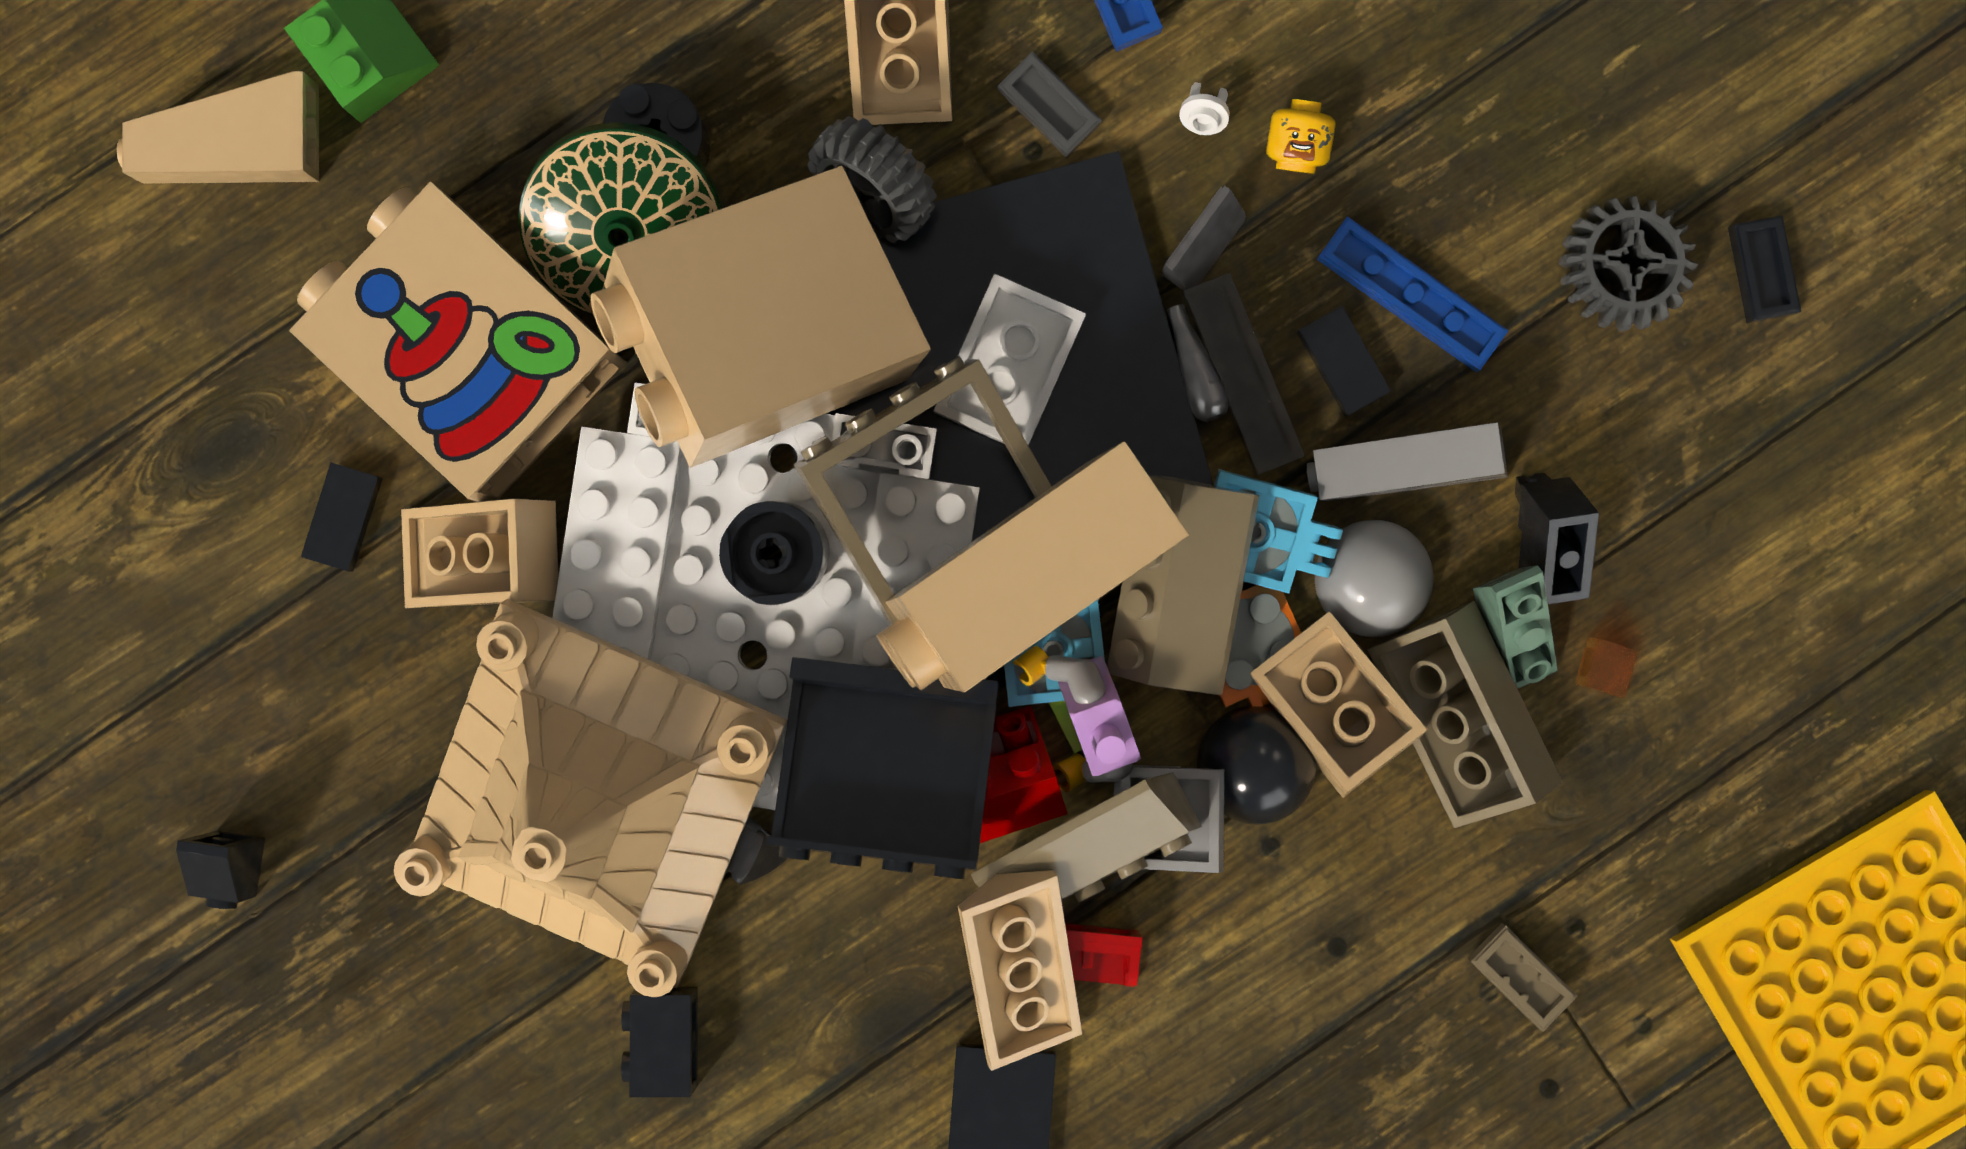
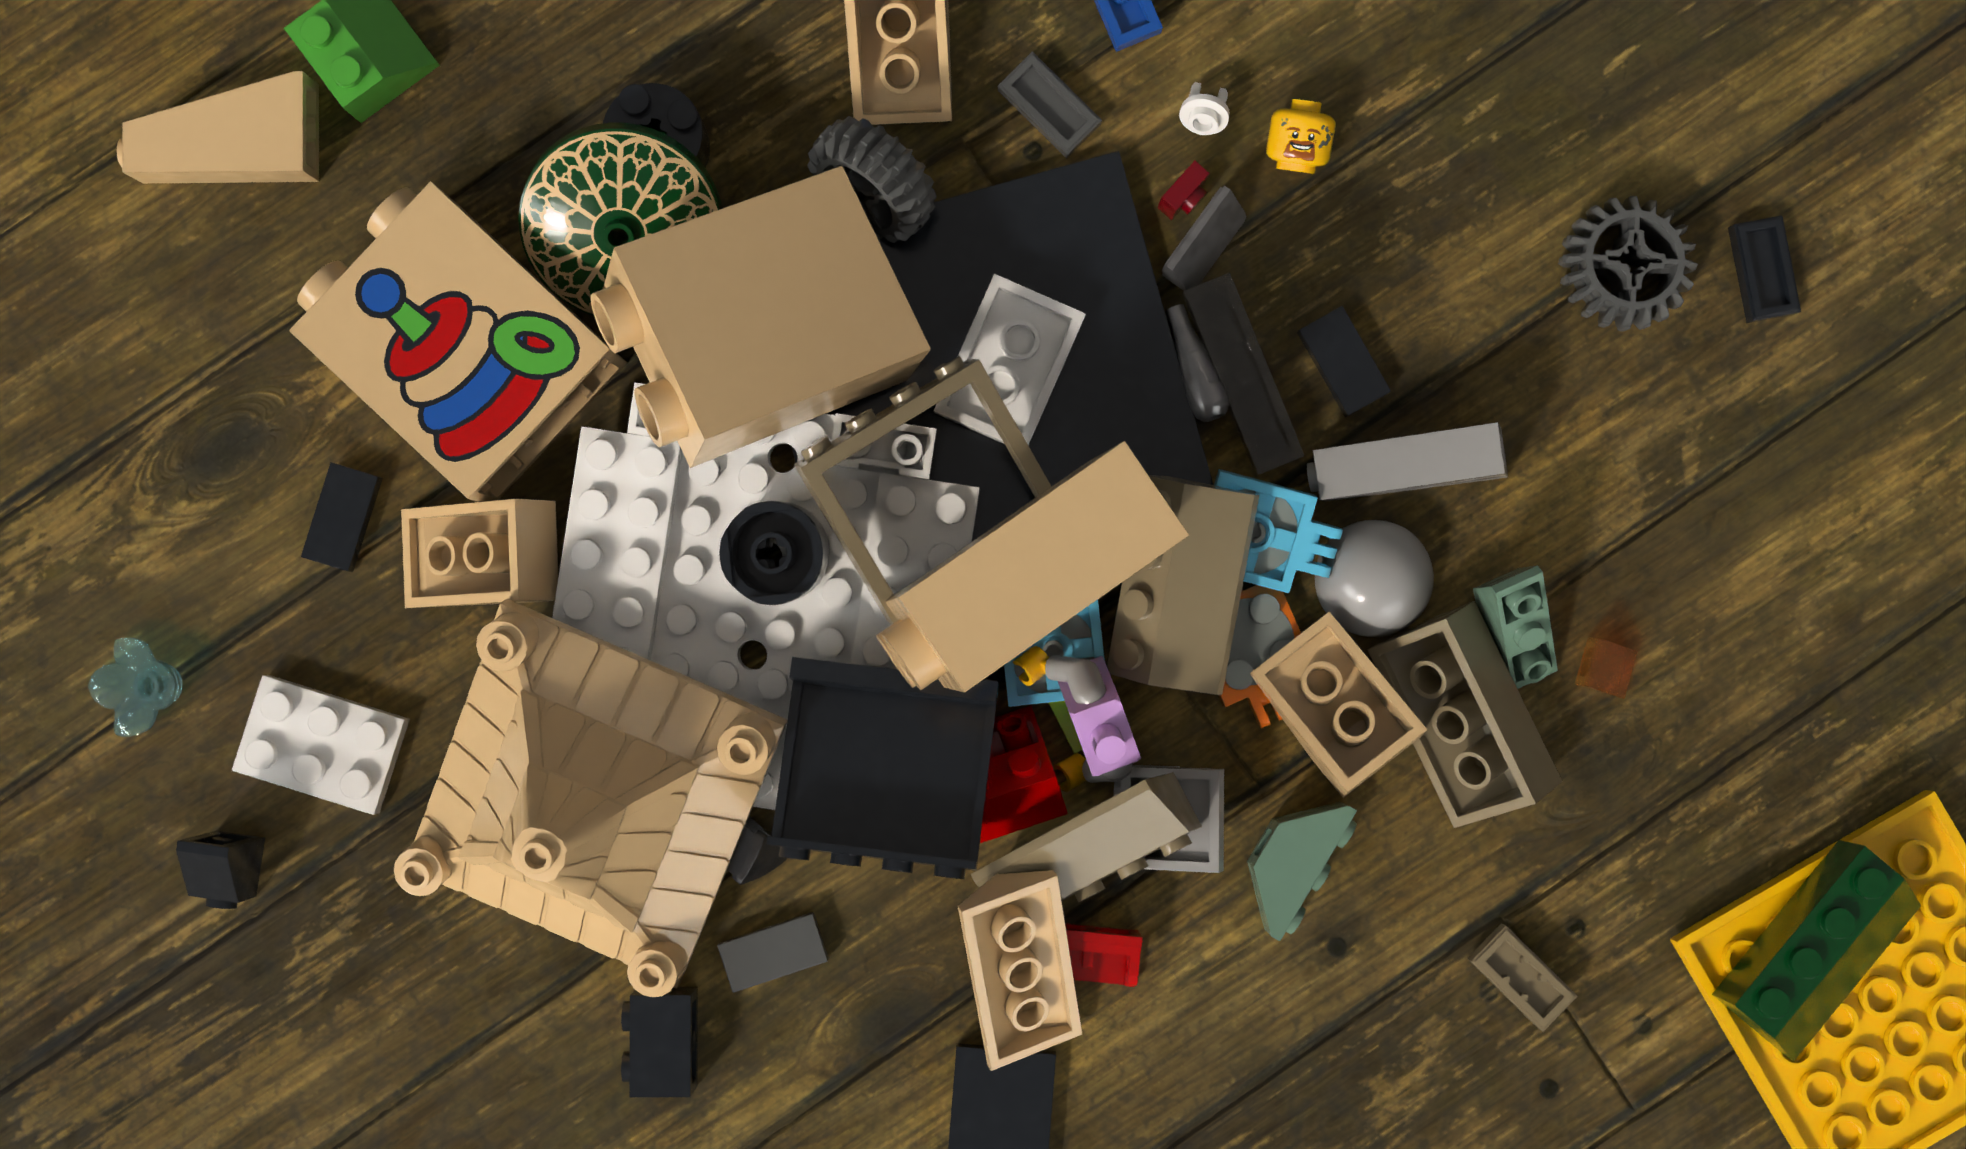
black piece [1197,706,1317,825] -> none
blue tile [1316,216,1509,372] -> none
black hinge [1515,473,1599,604] -> none
none -> clear light blue plate [88,638,182,737]
none -> white plate [232,675,410,815]
none -> dark grey tile [717,912,829,993]
none -> dark red plate [1157,160,1210,220]
none -> sand green slope [1247,801,1357,941]
none -> dark green slope [1712,840,1921,1061]

